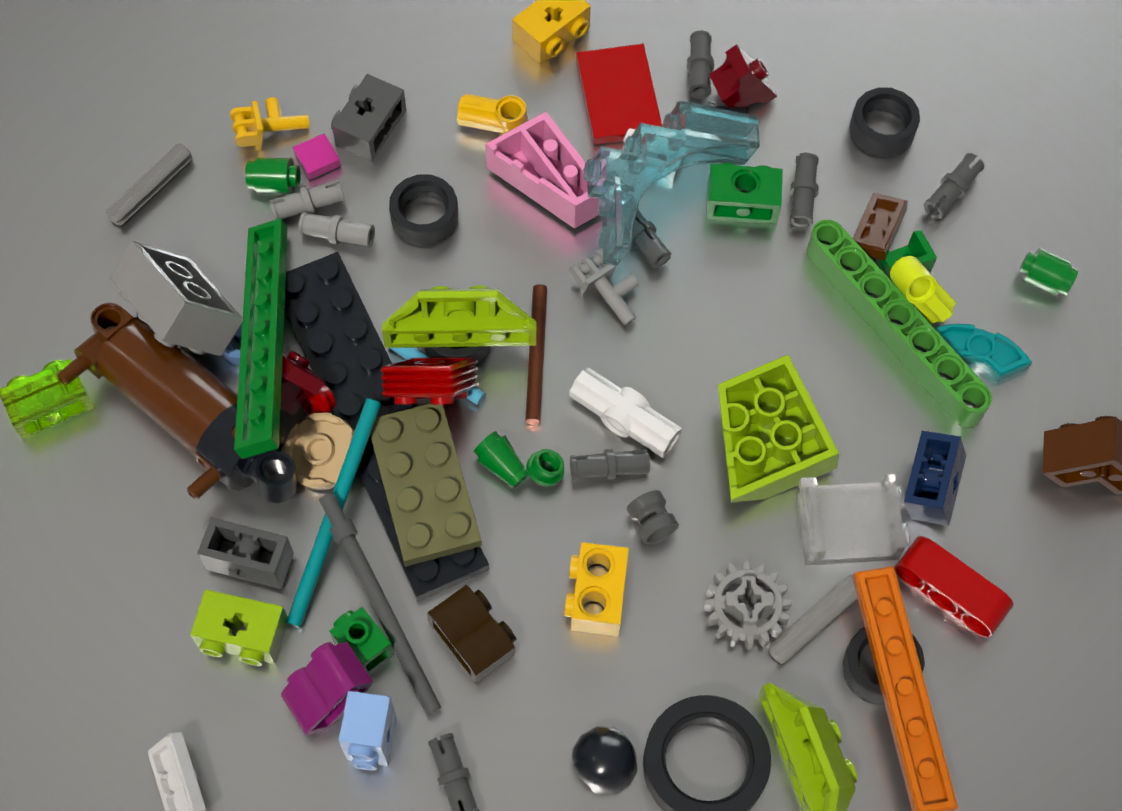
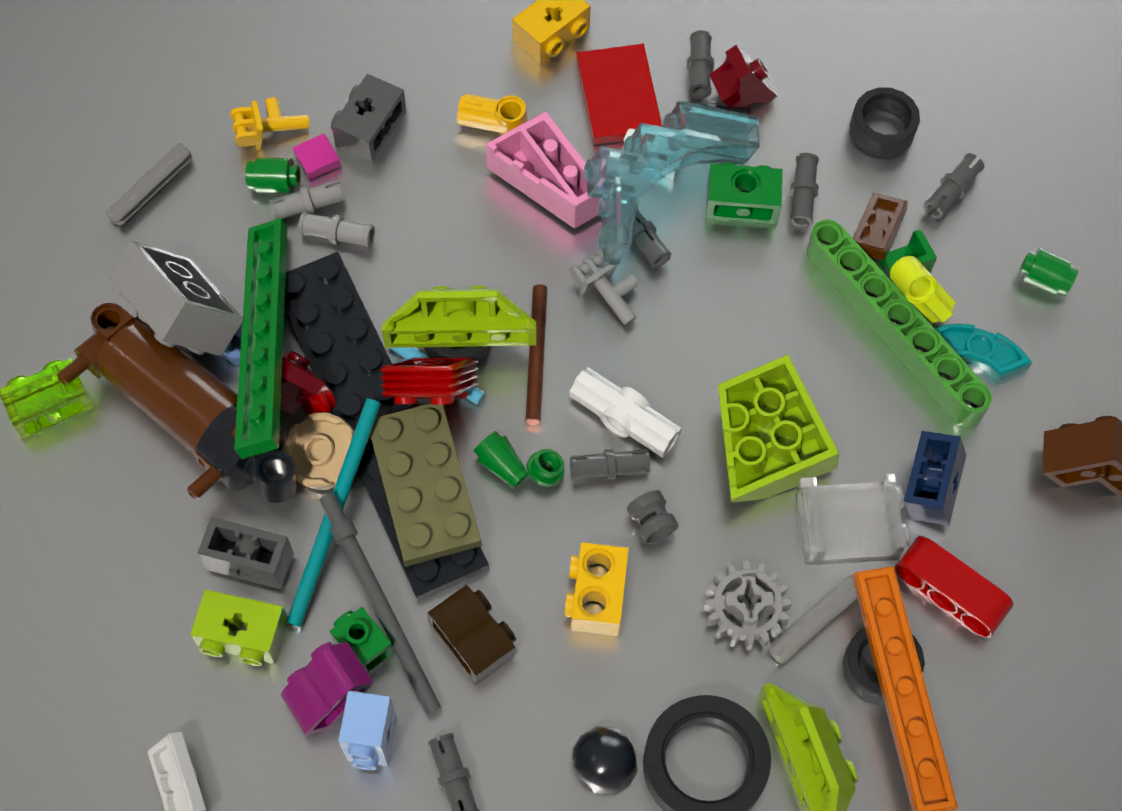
black tyre [389,174,458,246] -> none

